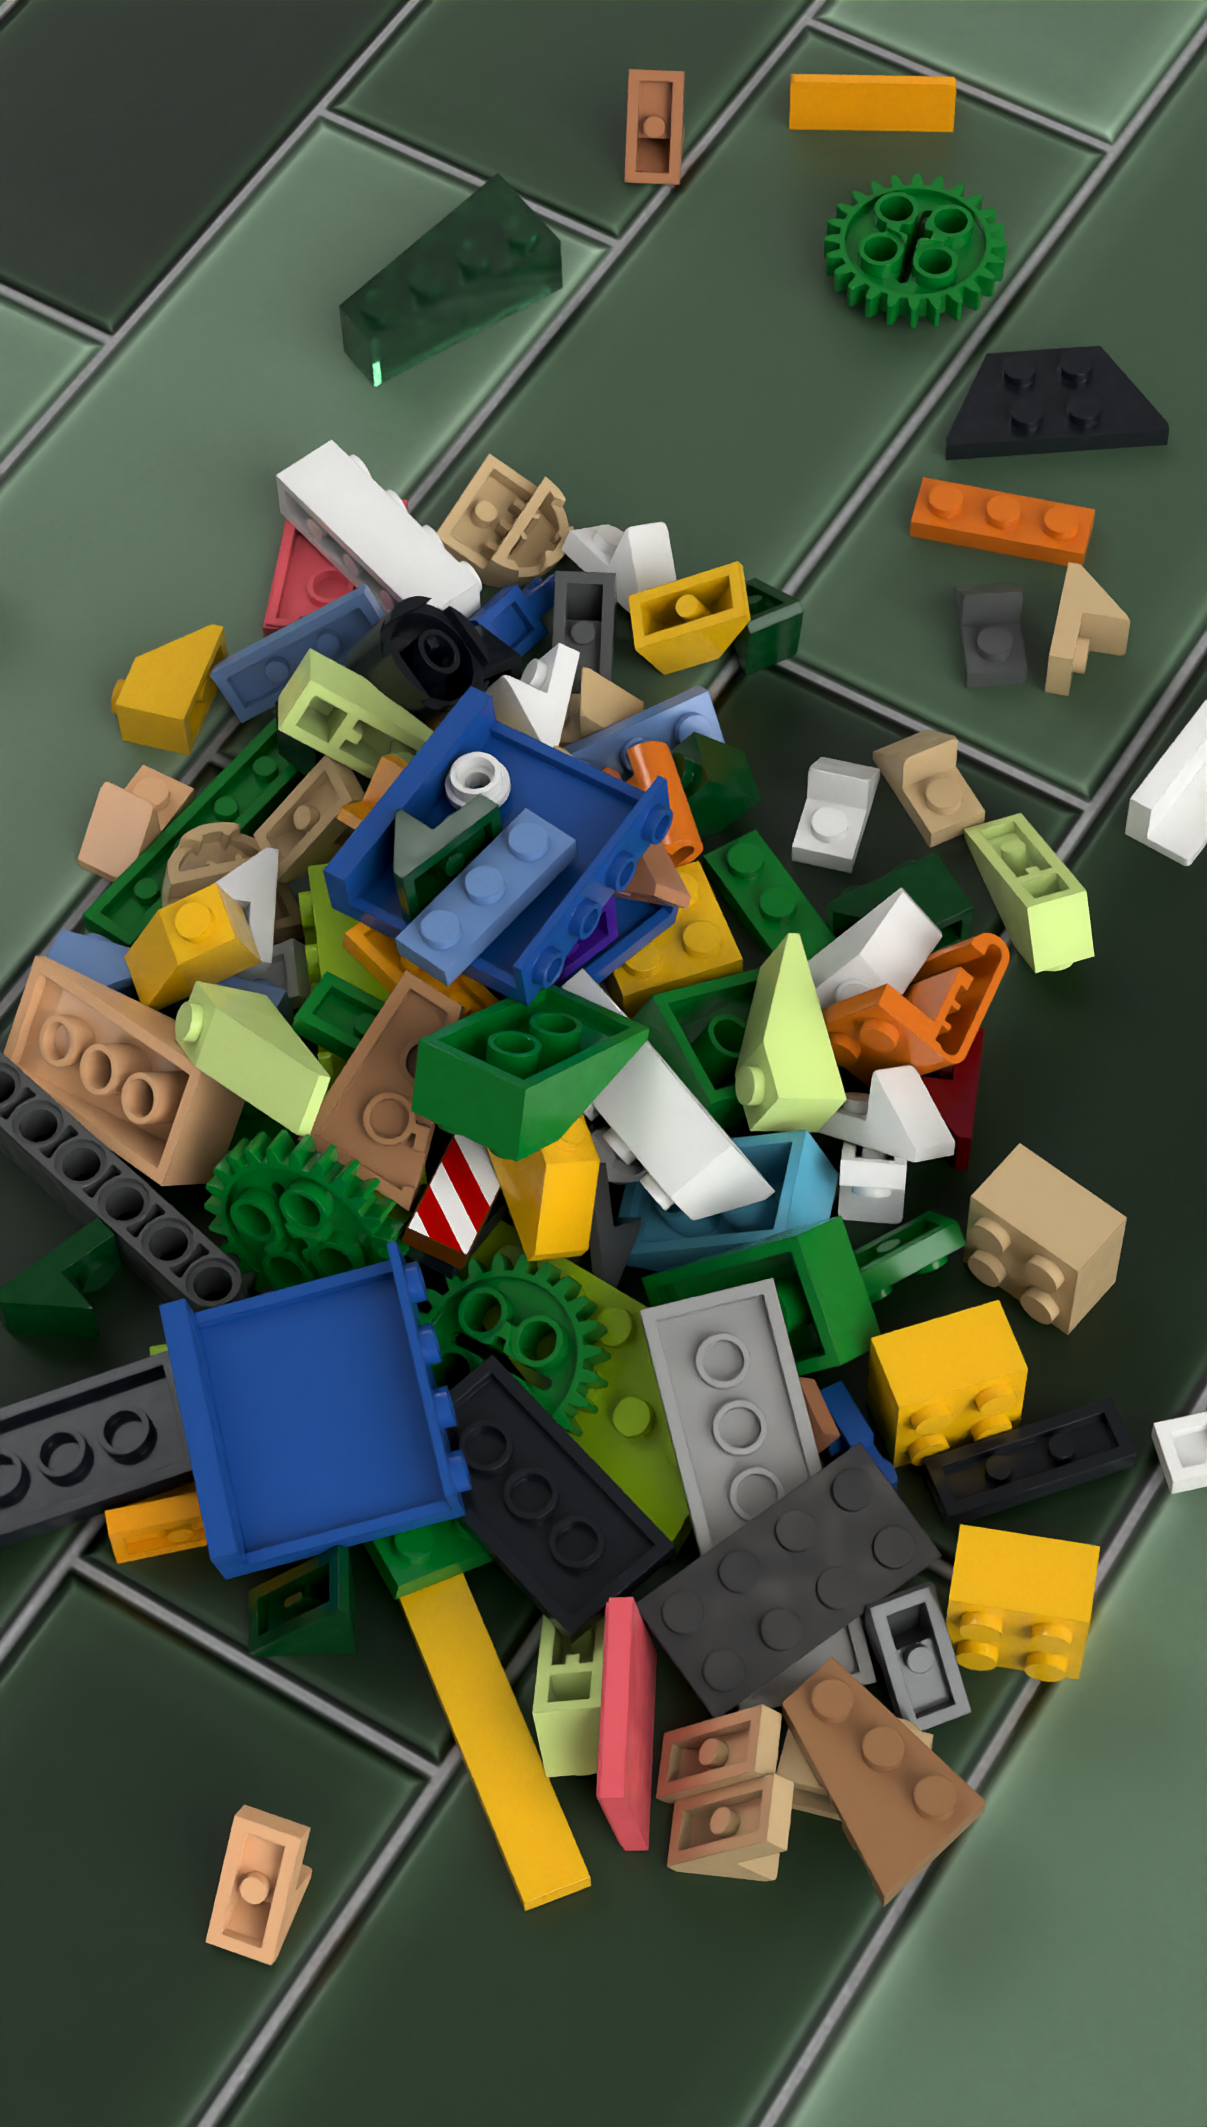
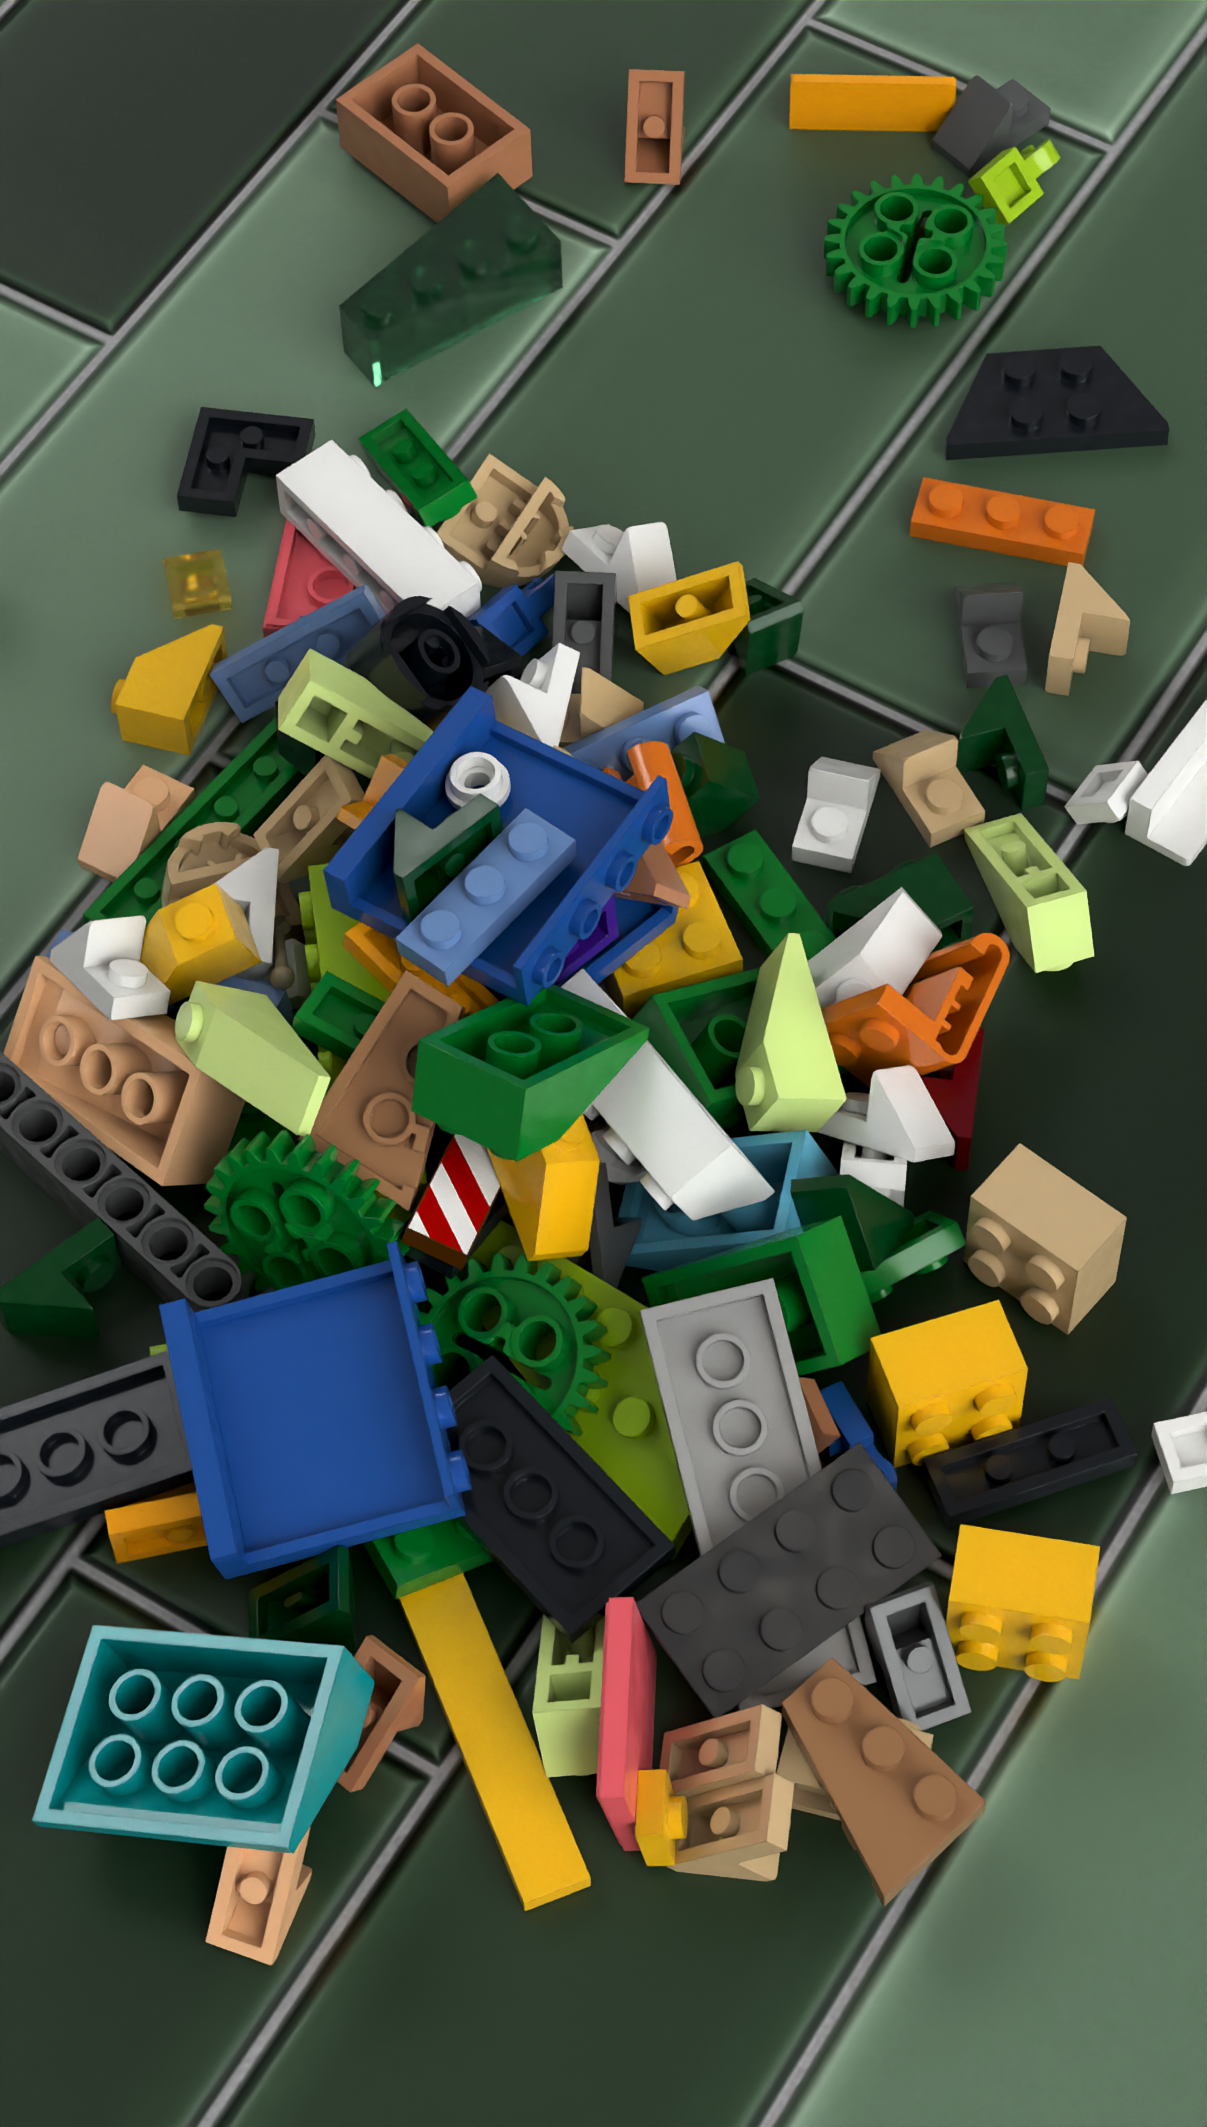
none -> teal slope [32,1625,375,1854]
none -> white slope [50,915,171,1021]
none -> clear yellow plate [163,549,232,619]
none -> black plate [177,407,316,517]
none -> dark tan hinge [270,915,295,991]
none -> nougat brick [336,43,533,234]
none -> nougat slope [337,1635,426,1793]
none -> green plate [358,408,478,527]
none -> yellow plate [635,1769,688,1866]
none -> dark green slope [790,1174,915,1272]
none -> dark grey slope [932,75,1051,178]
none -> dark green slope [956,674,1049,810]
none -> lime plate [968,139,1061,226]
none -> white plate [1064,761,1148,825]

